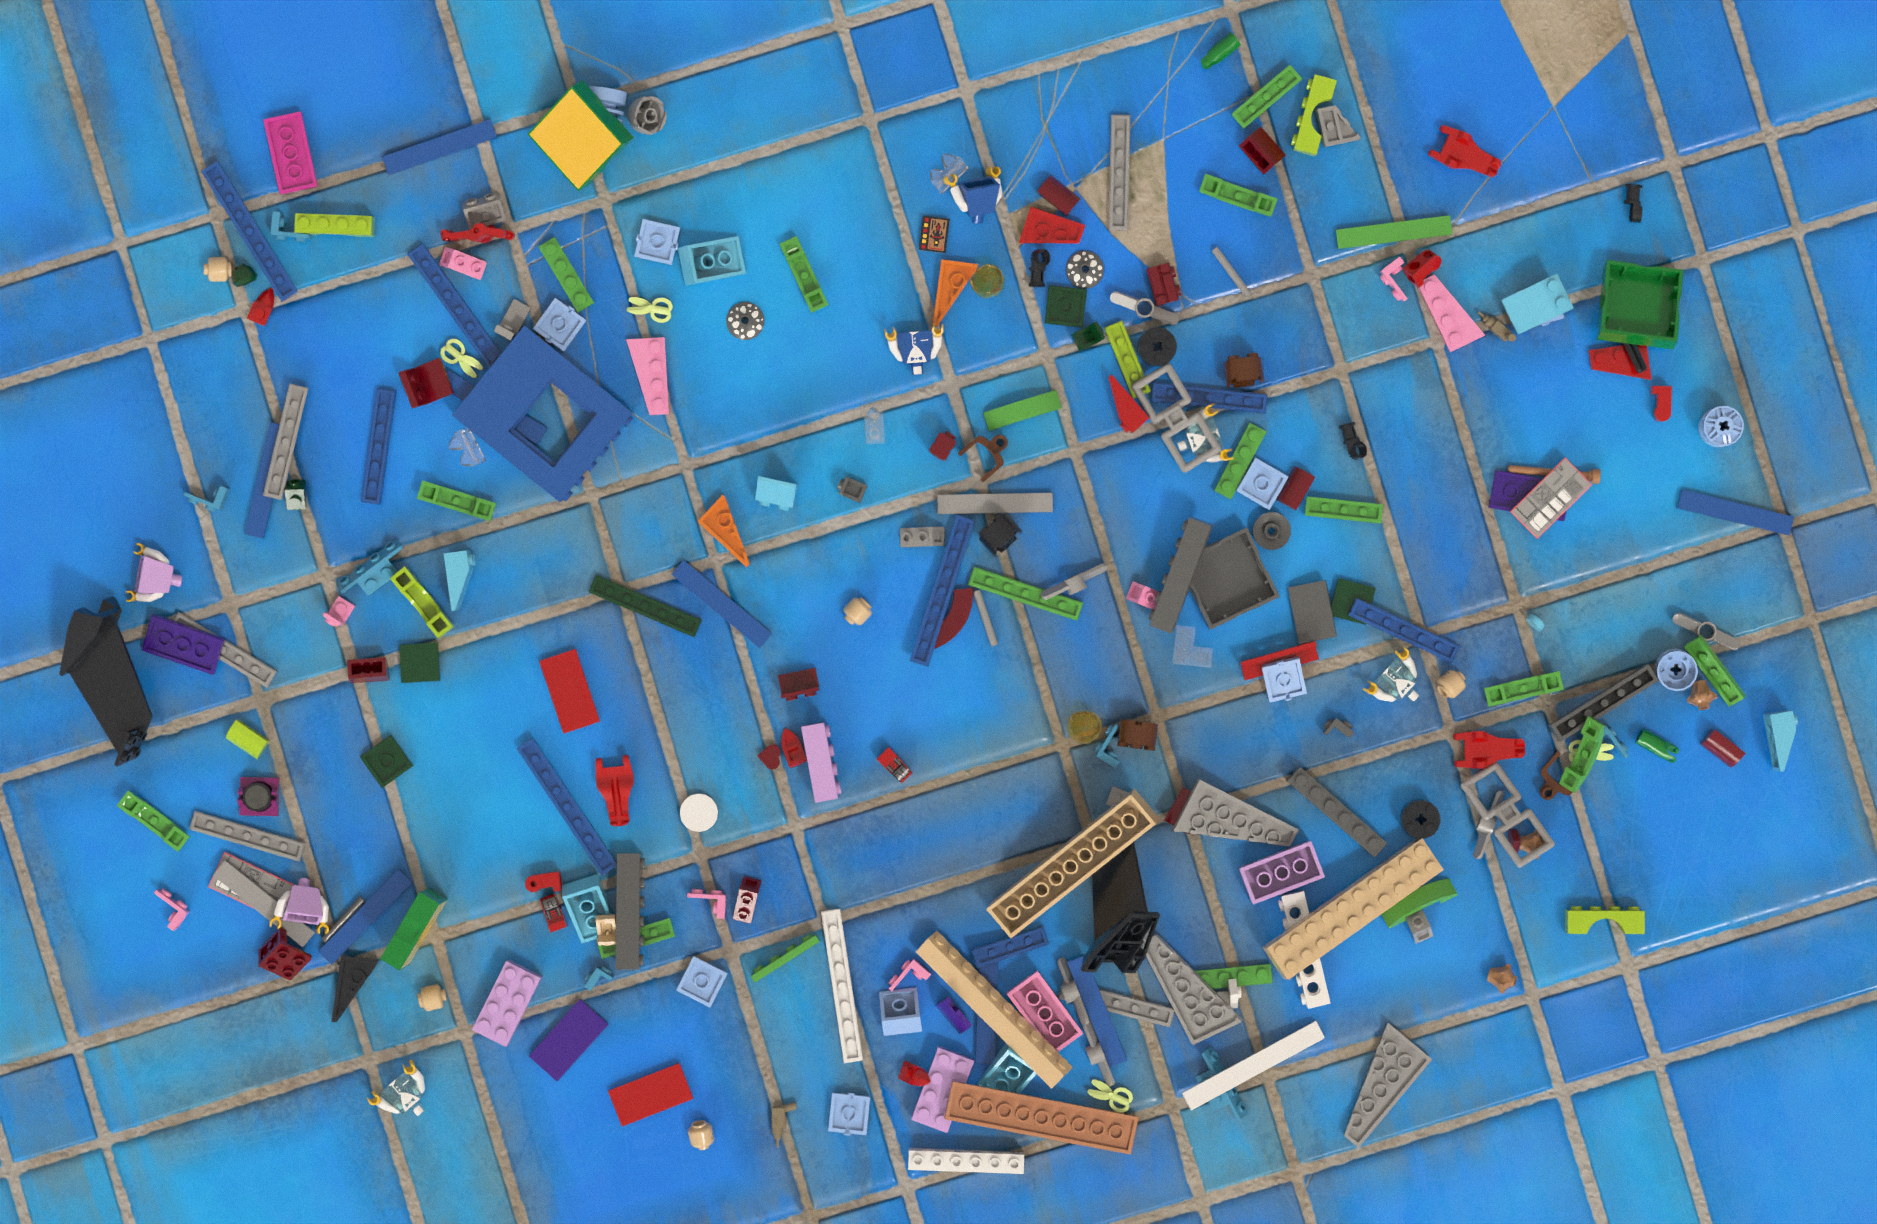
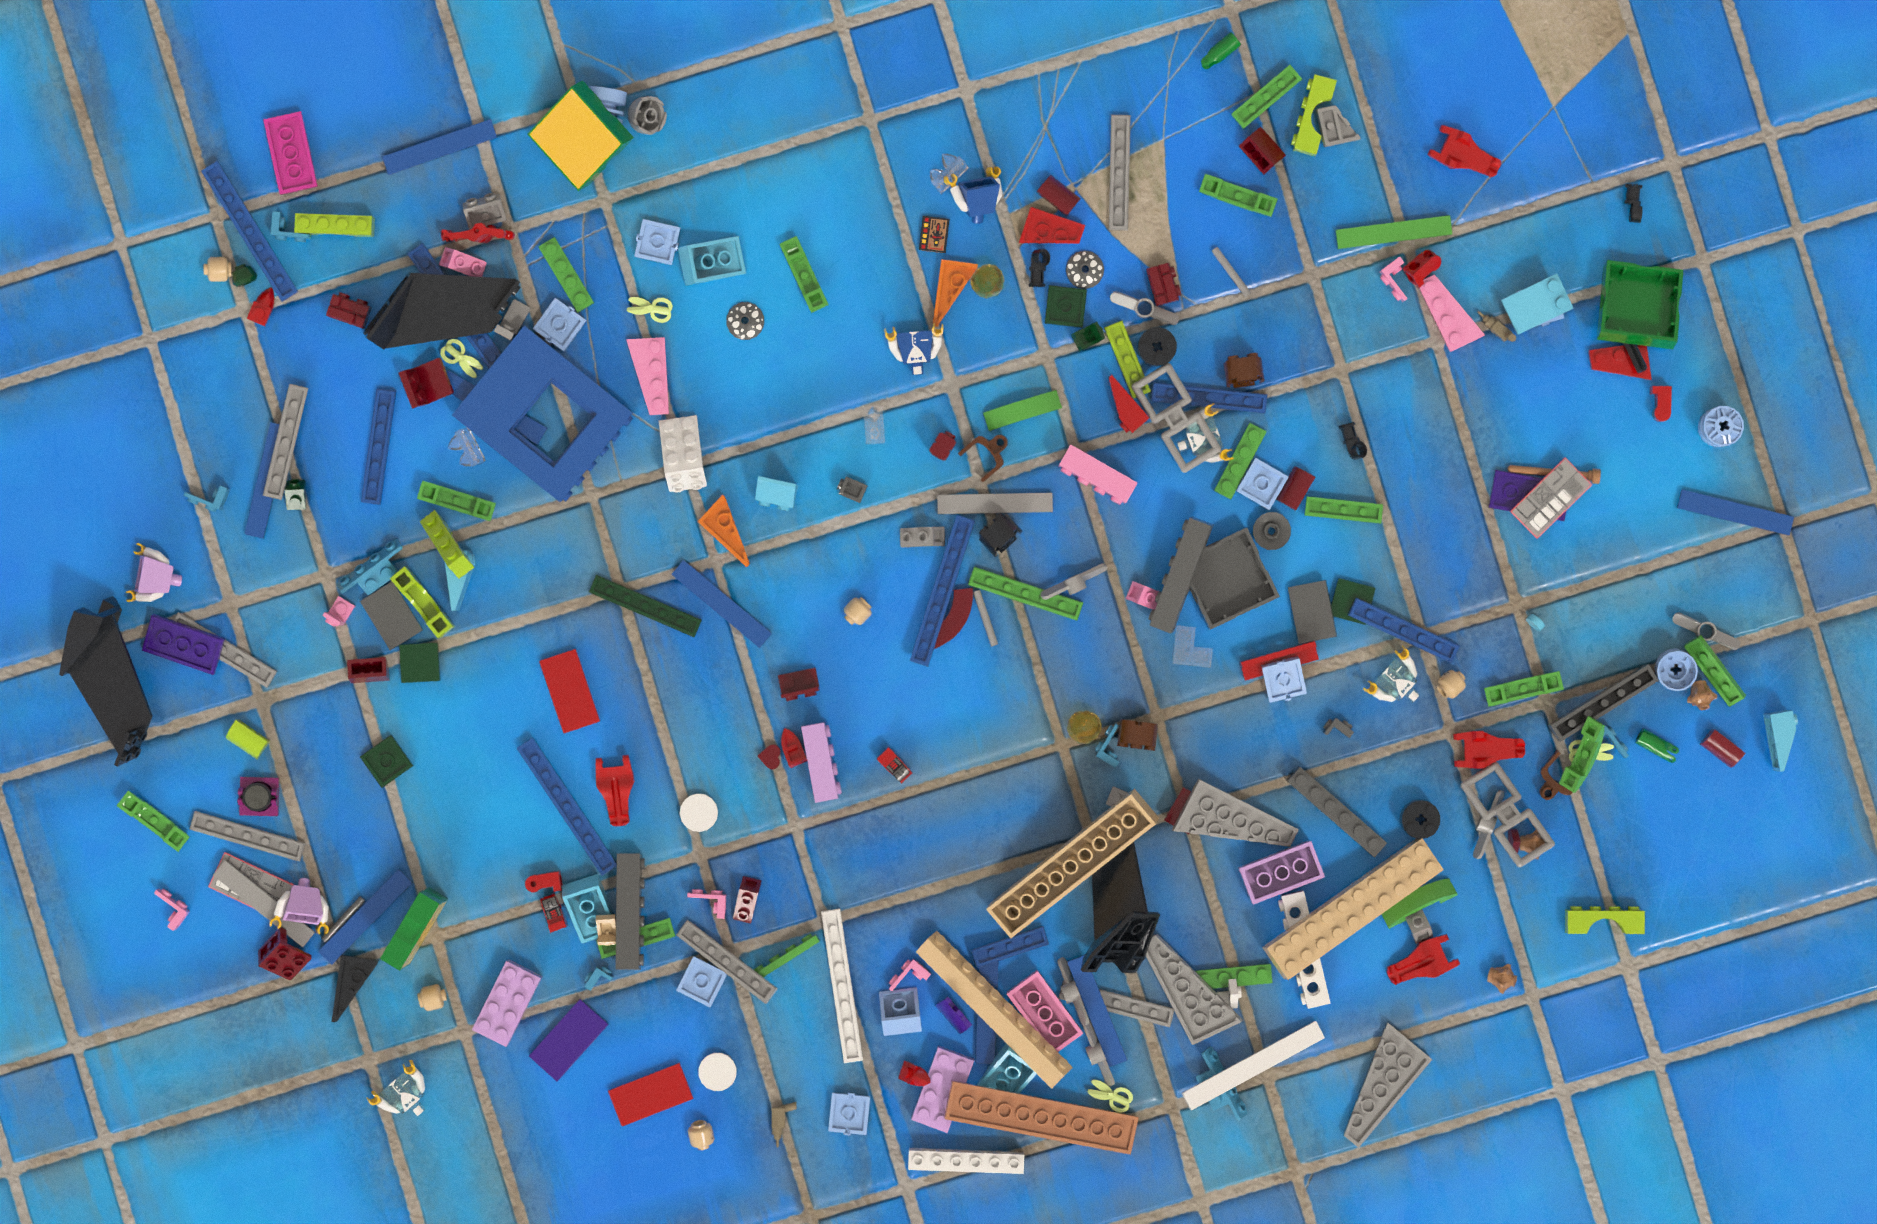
none -> dark red brick [326,292,372,329]
none -> dark grey tile [360,582,423,650]
none -> black piece [363,272,521,350]
none -> lime arch [420,510,474,579]
none -> white bracket [659,415,707,492]
none -> light grey tile [676,920,778,1004]
none -> white tile [699,1053,737,1091]
none -> bright pink brick [1059,445,1137,505]
none -> red animal [1386,934,1460,985]

